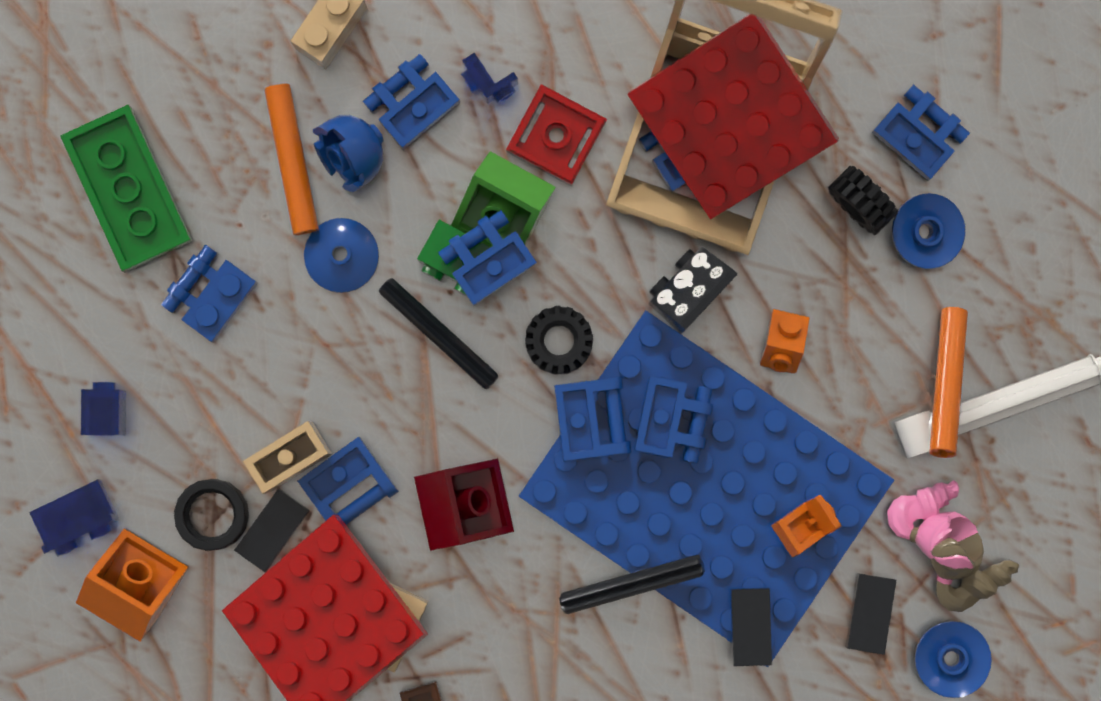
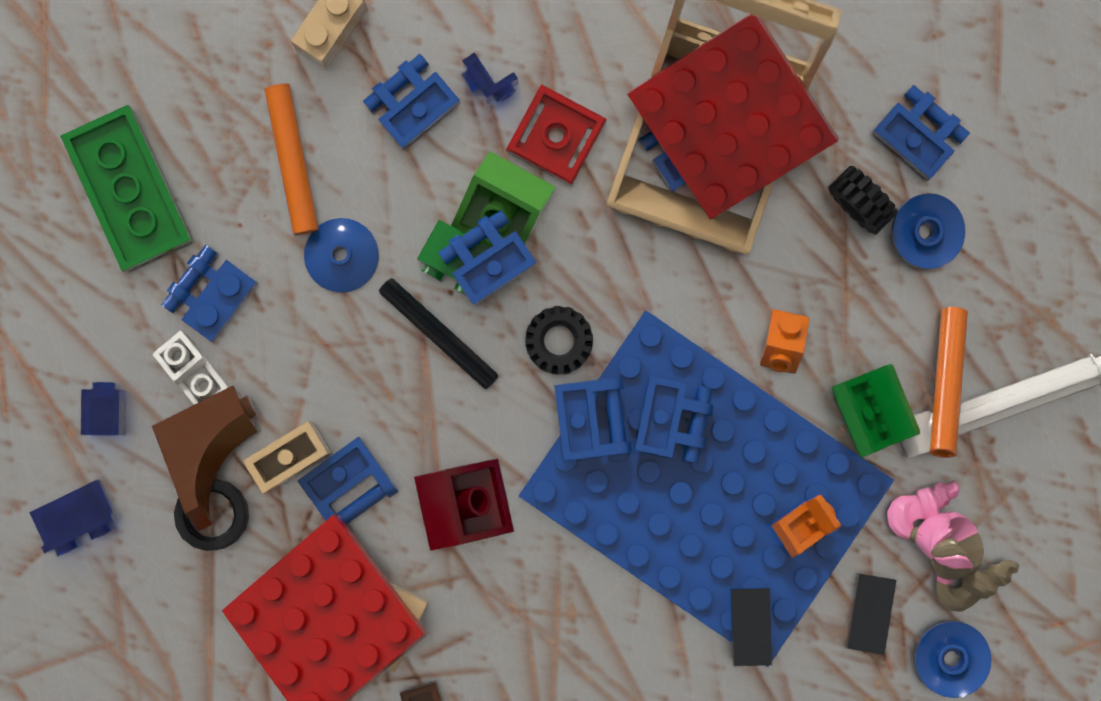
orange slope [76,529,188,642] -> none
black tile [234,489,310,572] -> none
blue cylinder [313,115,384,193] -> none
black axle [559,555,705,614] -> none
black slope [649,246,738,334] -> none
none -> white slope [152,330,229,405]
none -> reddish brown arch [152,386,258,531]
none -> green bracket [832,364,920,458]

